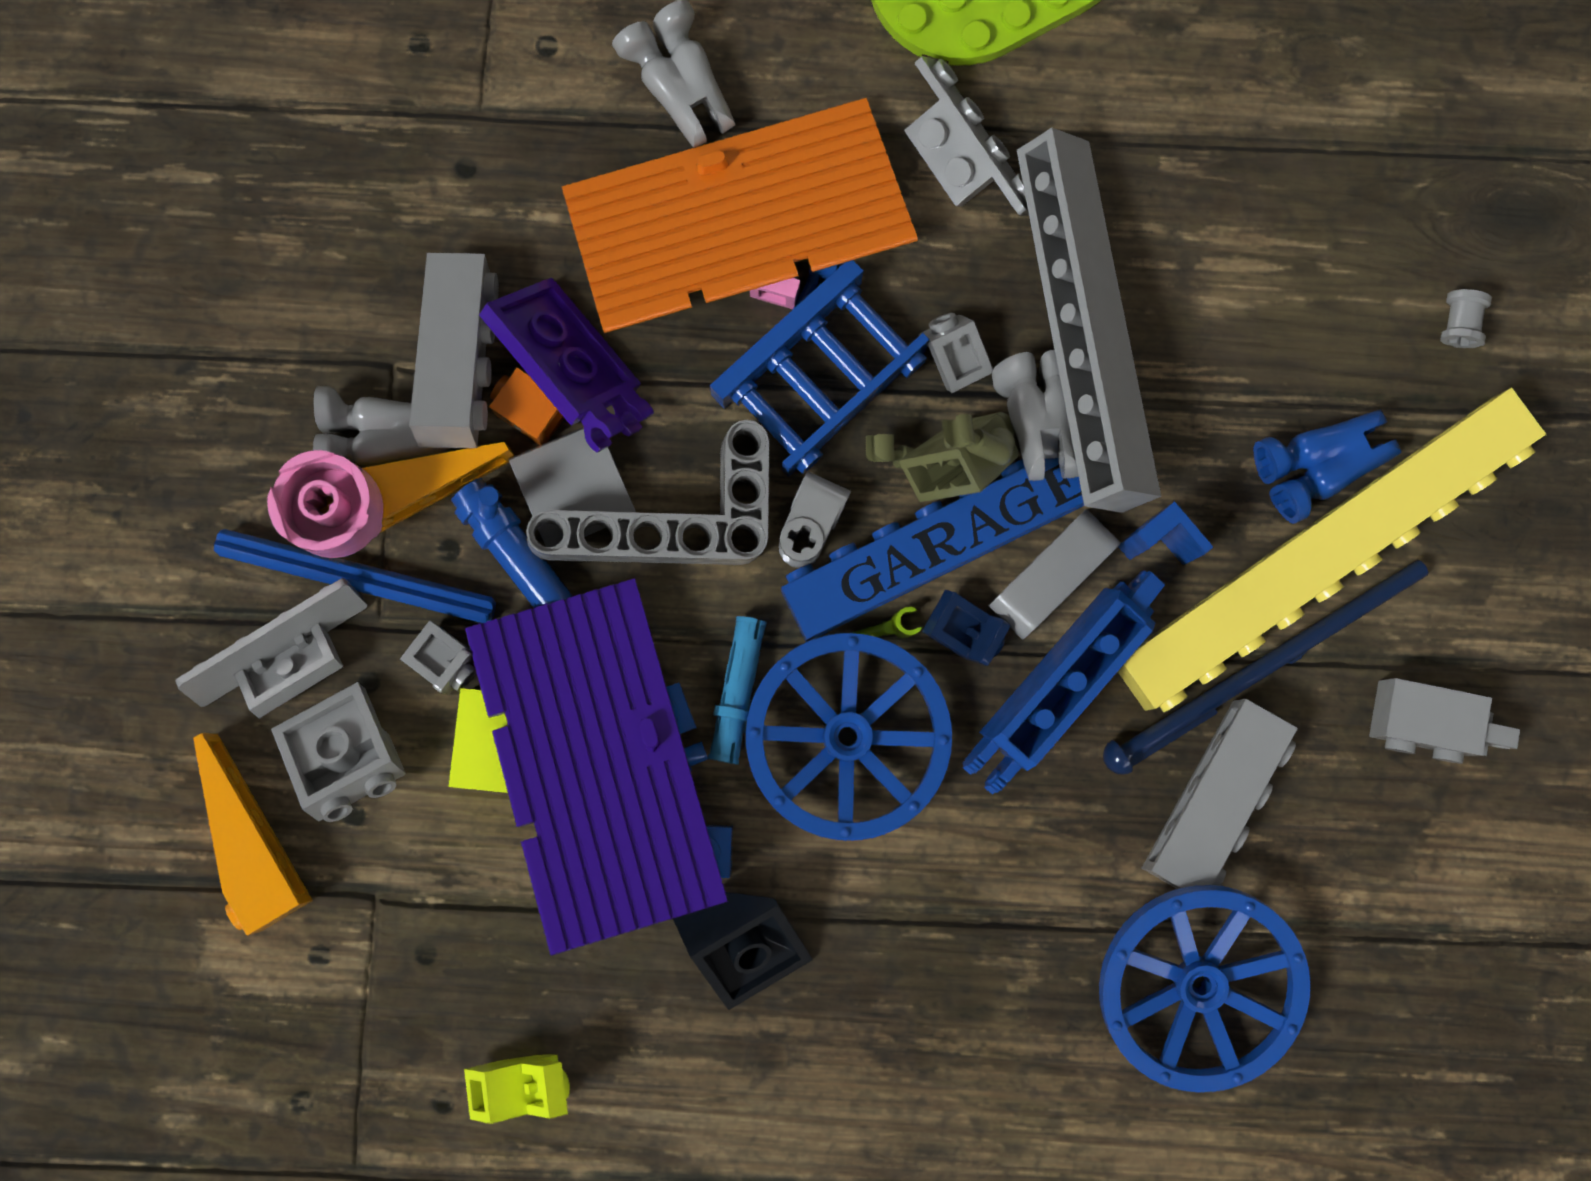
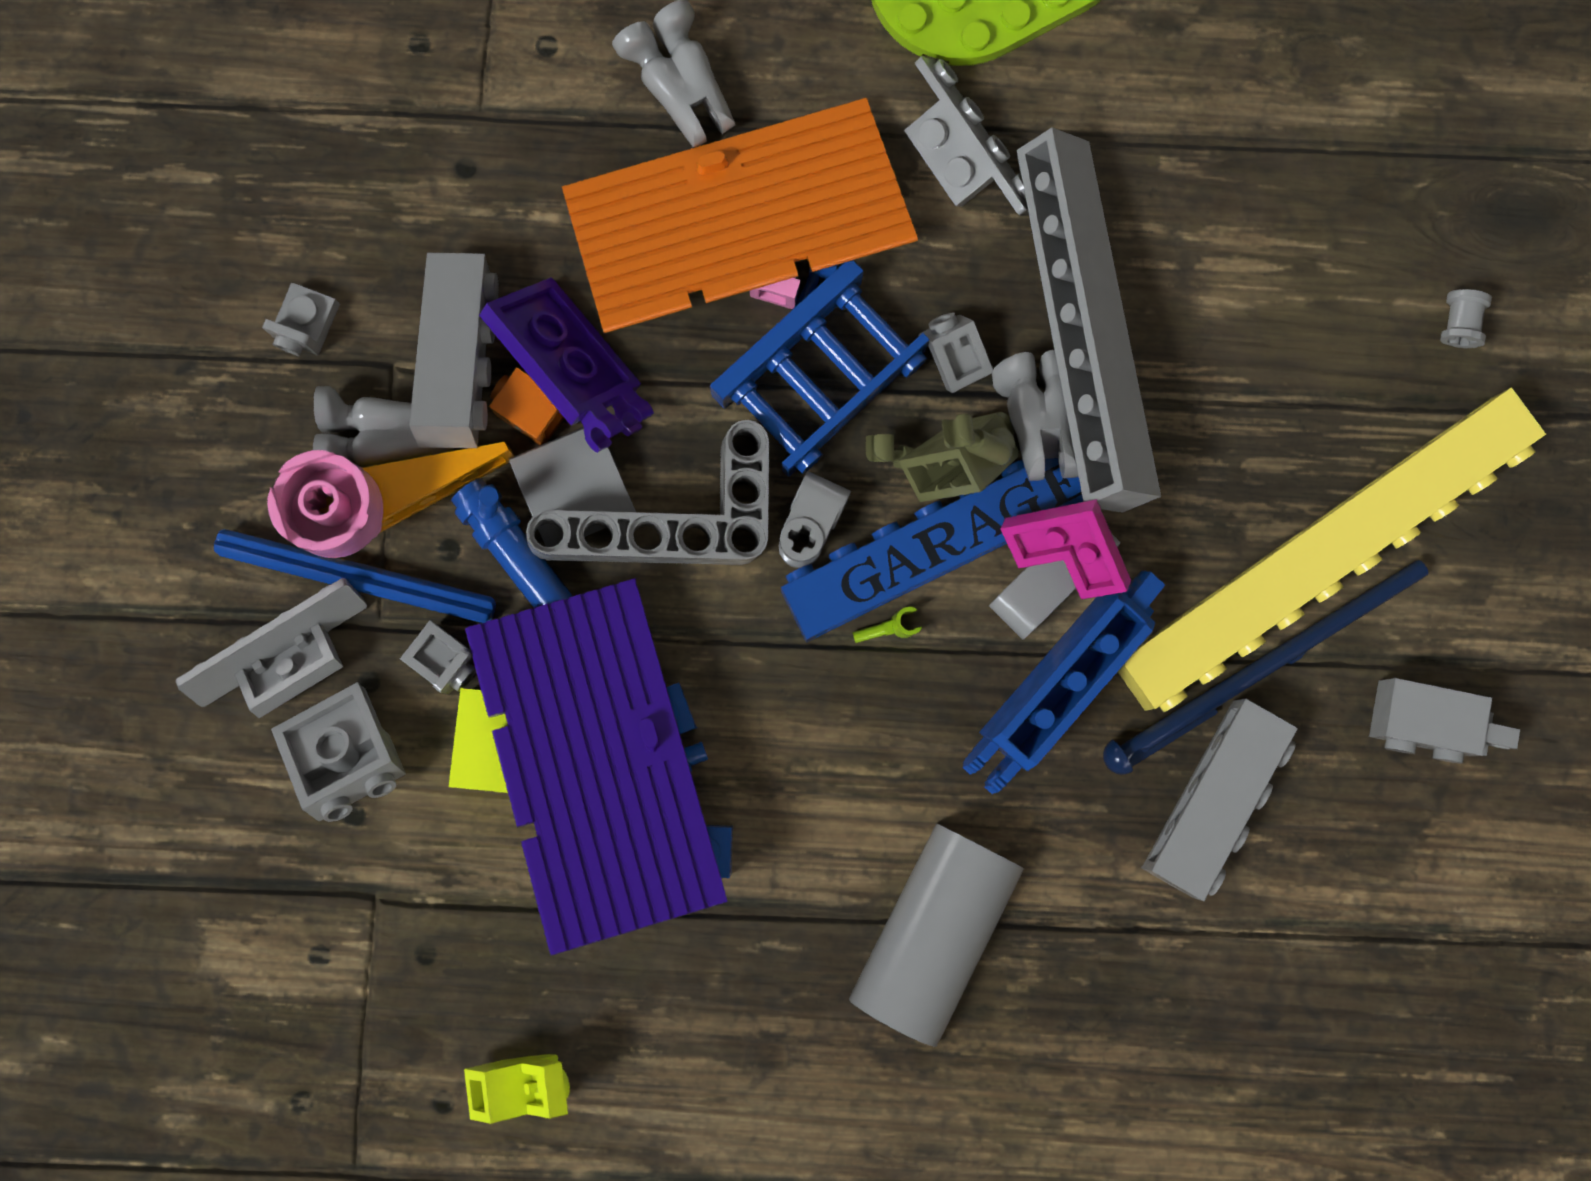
light orange slope [193,733,313,936] -> none
black slope [673,892,813,1010] -> none
dark azure pin [708,616,767,765] -> none
blue wheel [746,633,952,841] -> none
dark blue bracket [922,590,1010,666] -> none
blue wheel [1099,885,1310,1093] -> none
blue panel [1118,501,1213,565] -> none
blue piece [1253,410,1402,524] -> none
none -> light grey bracket [262,283,340,356]
none -> light grey brick [849,824,1024,1047]
none -> dark pink plate [1001,499,1131,599]

